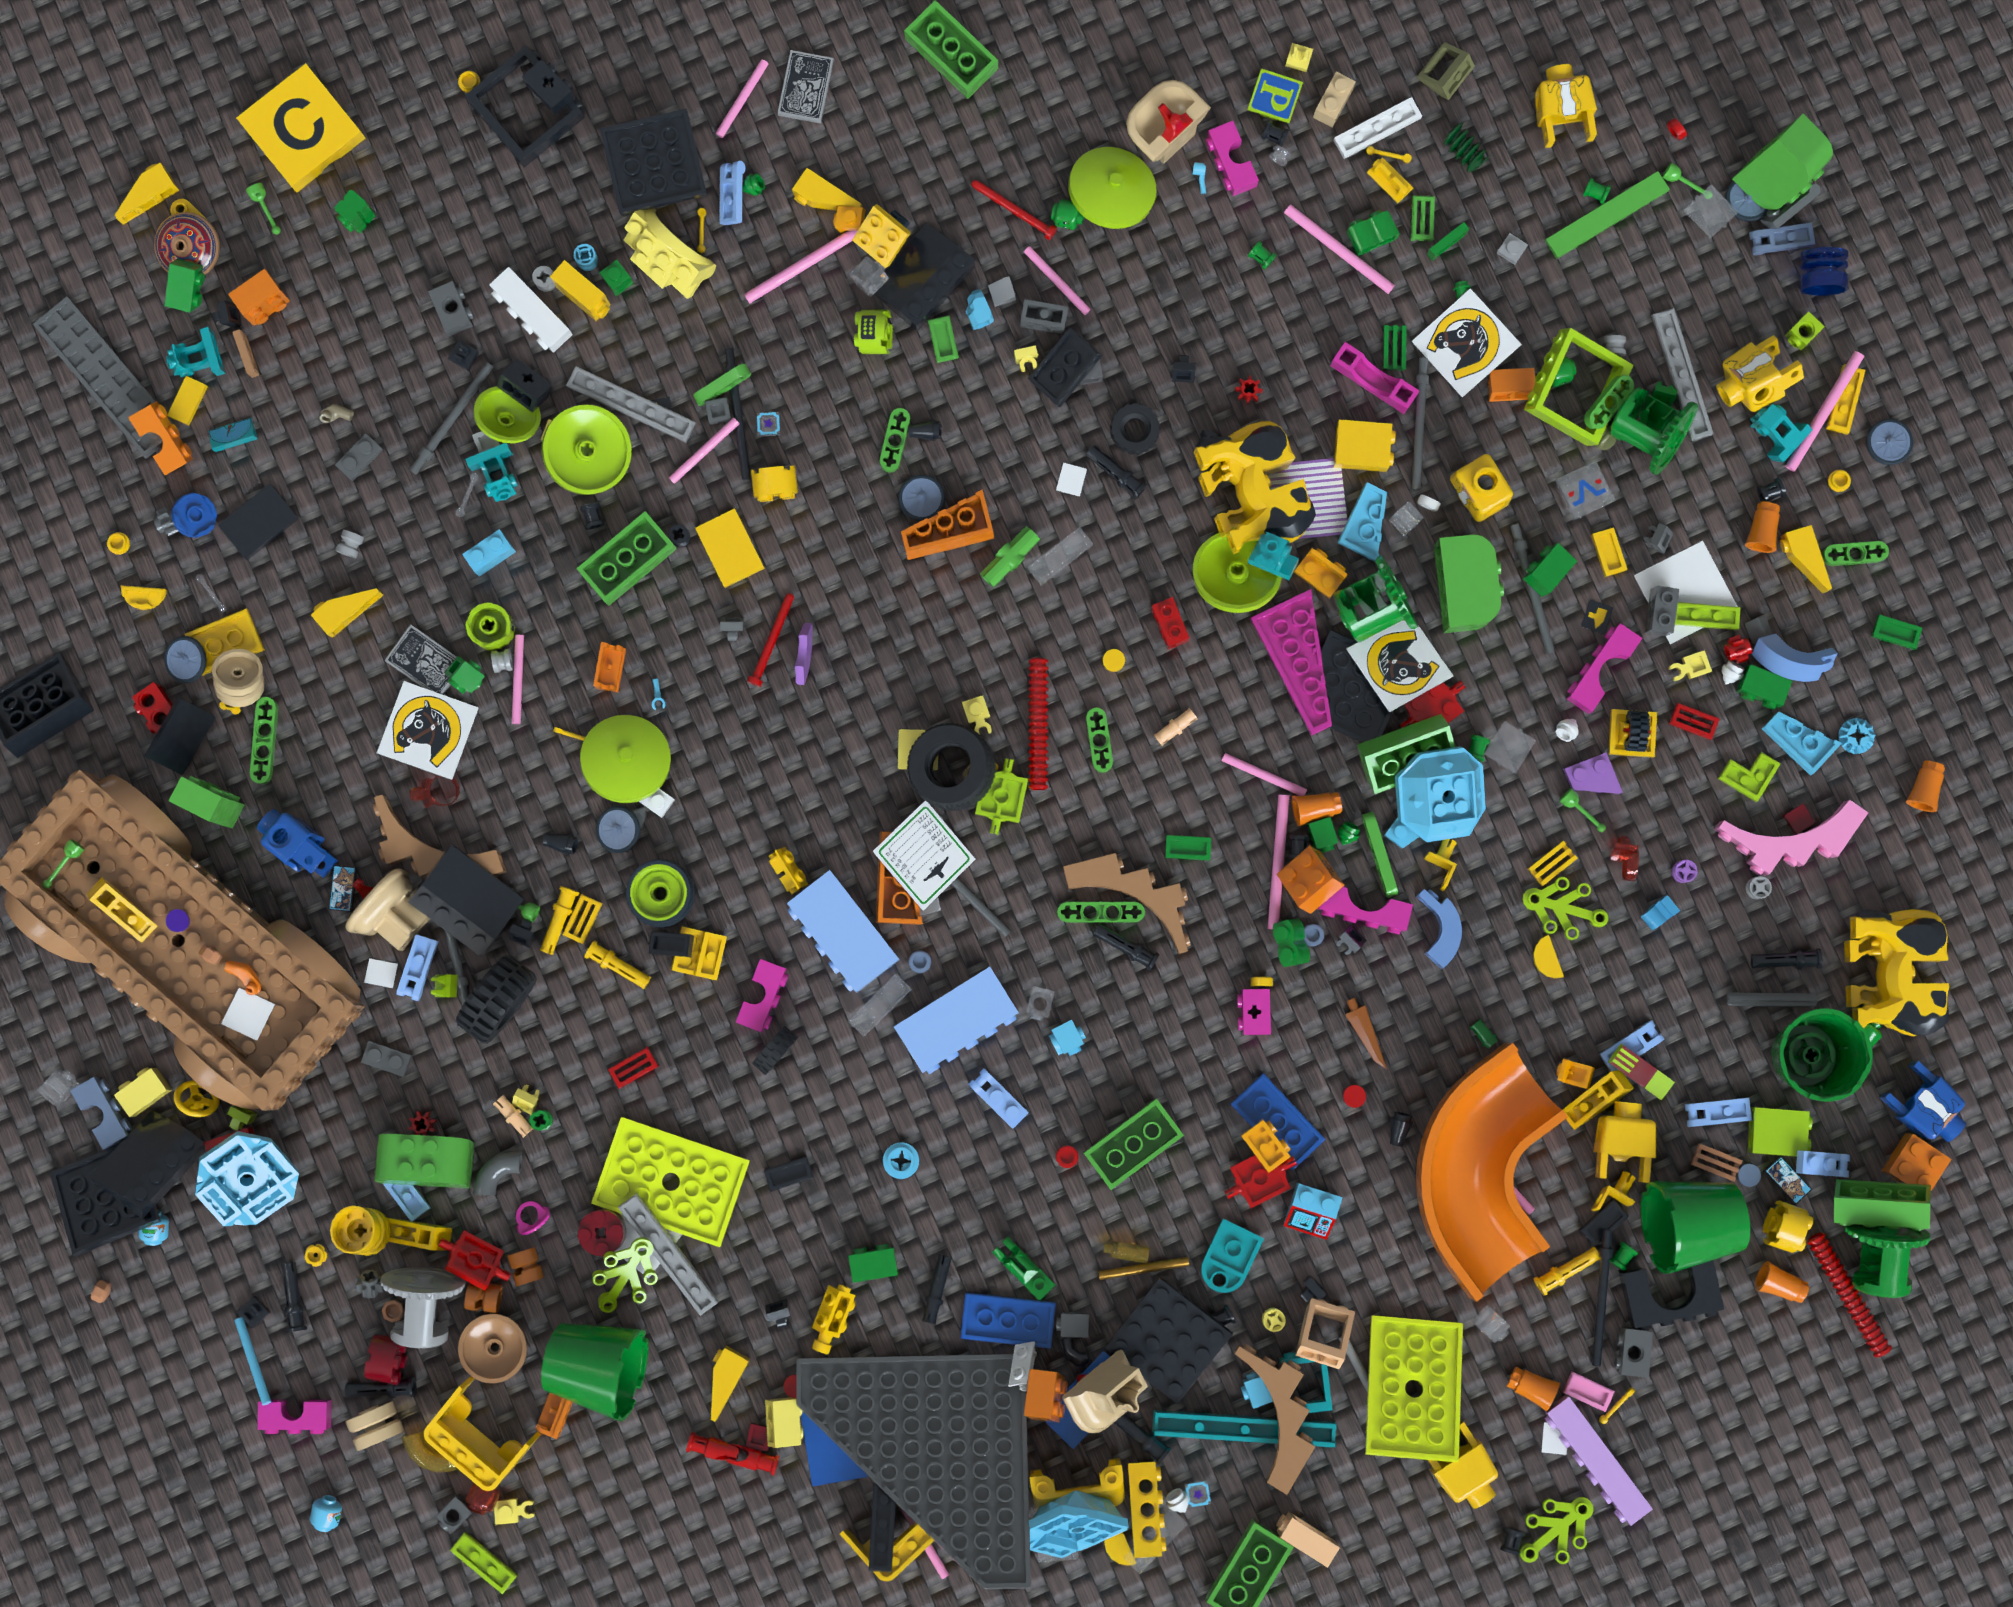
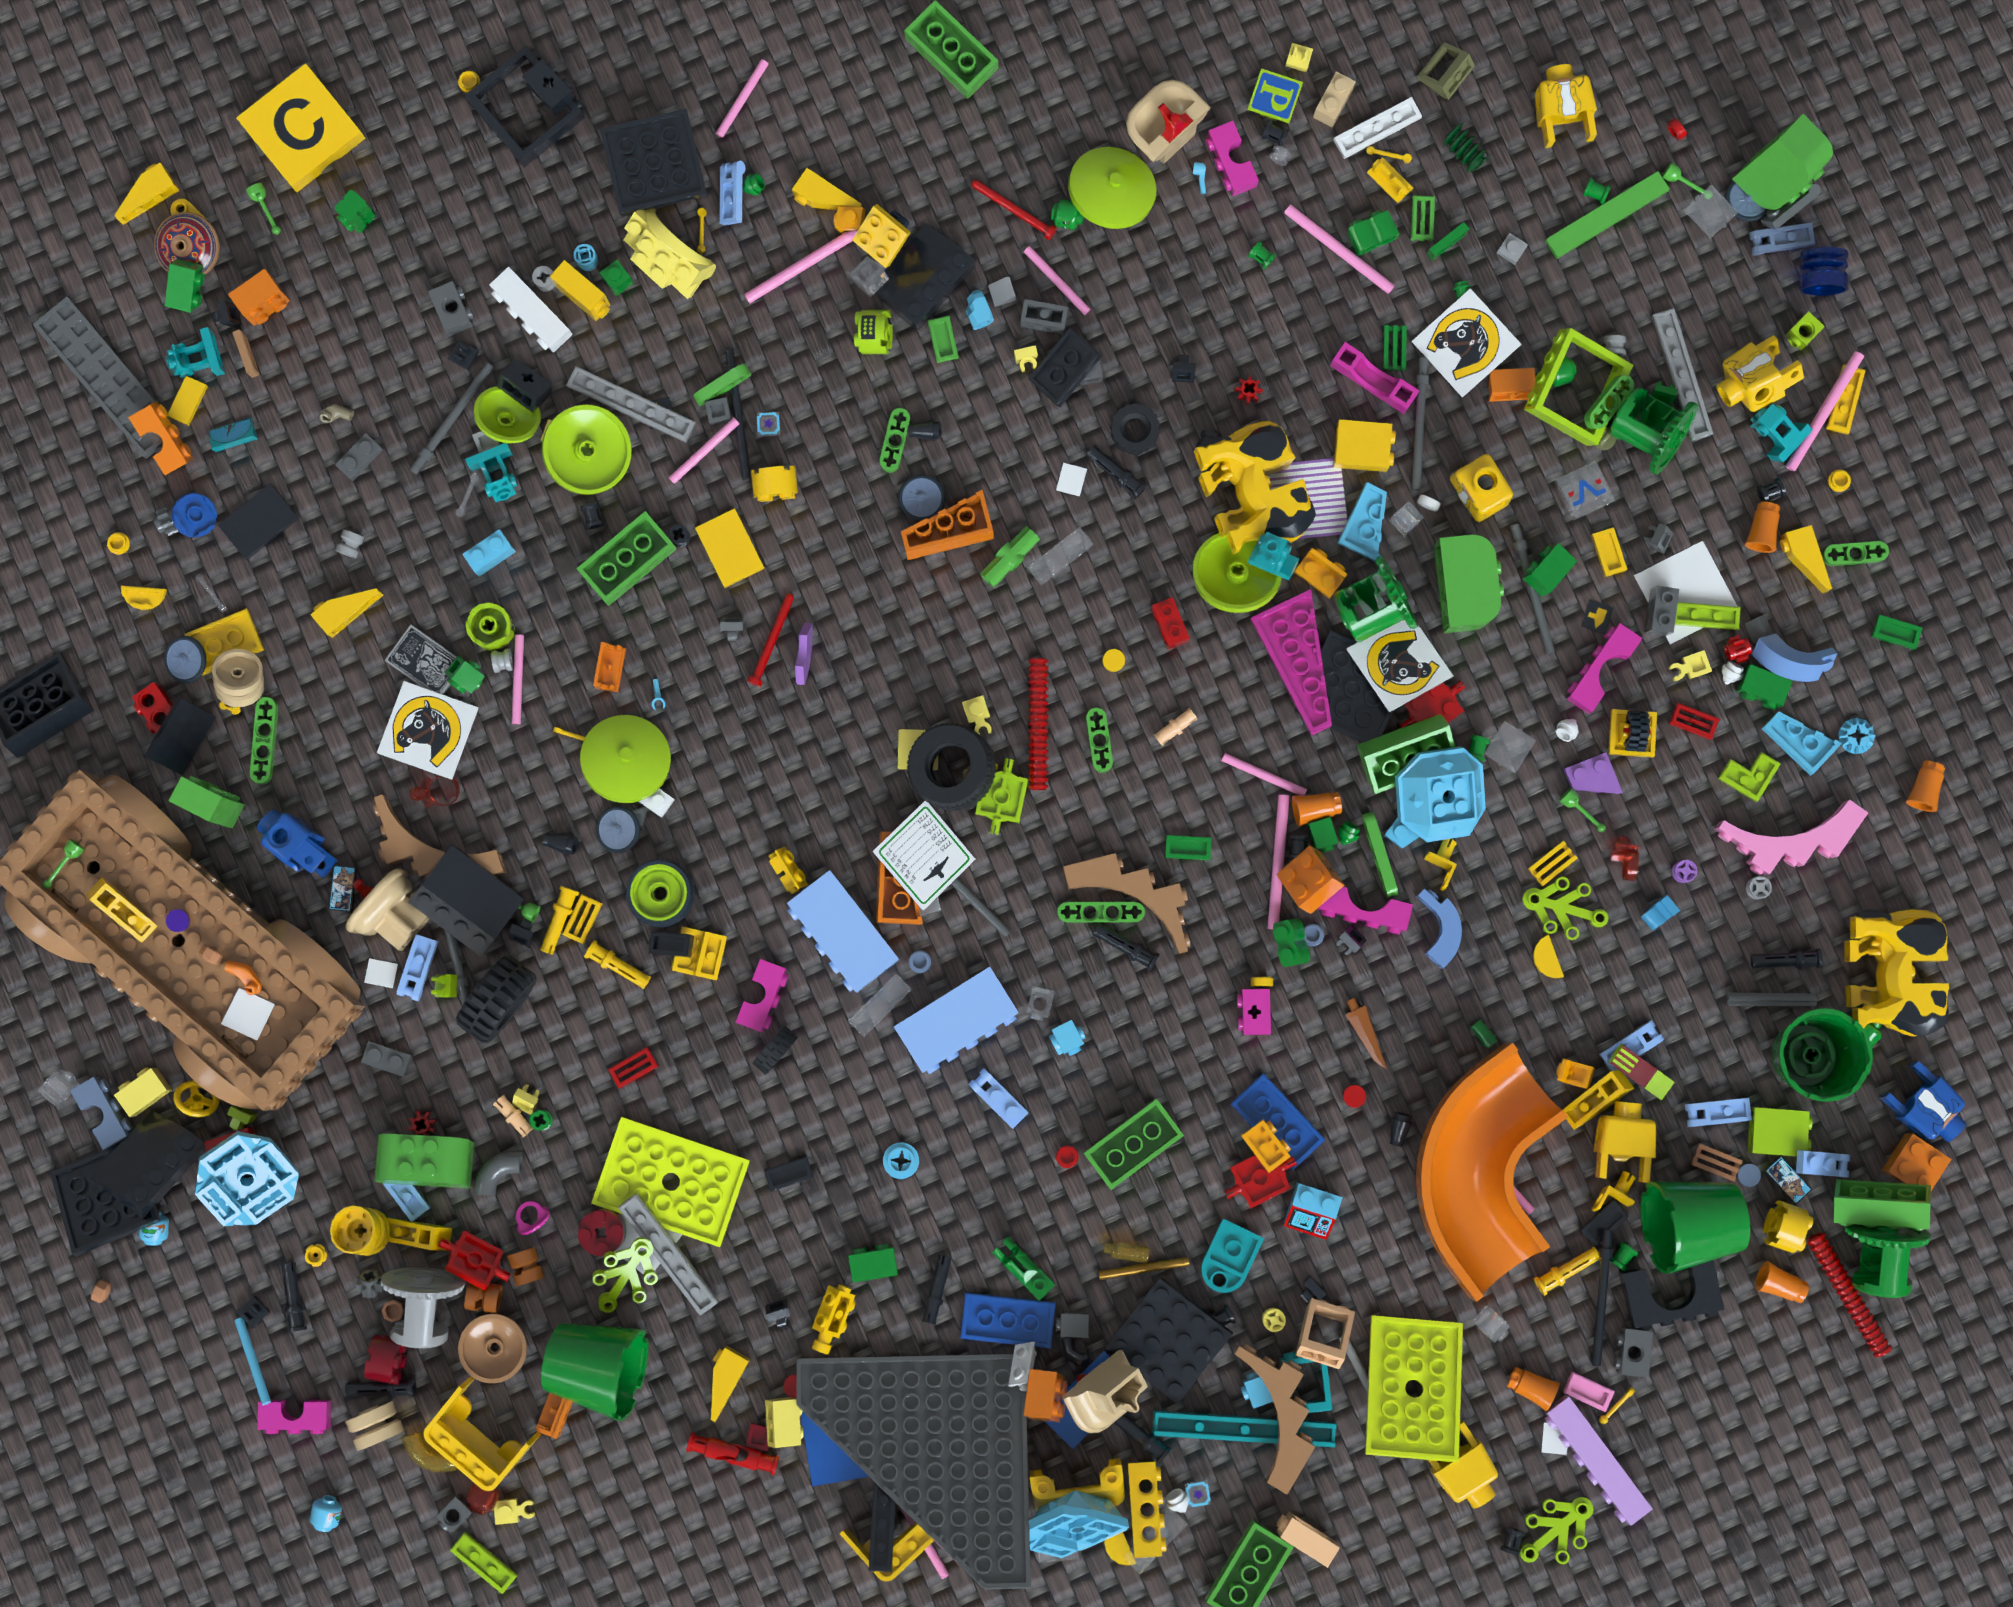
tile [778,50,834,124] -> none
dark red tile [1783,804,1816,835] -> none
sand blue wheel [1866,419,1914,465] -> none

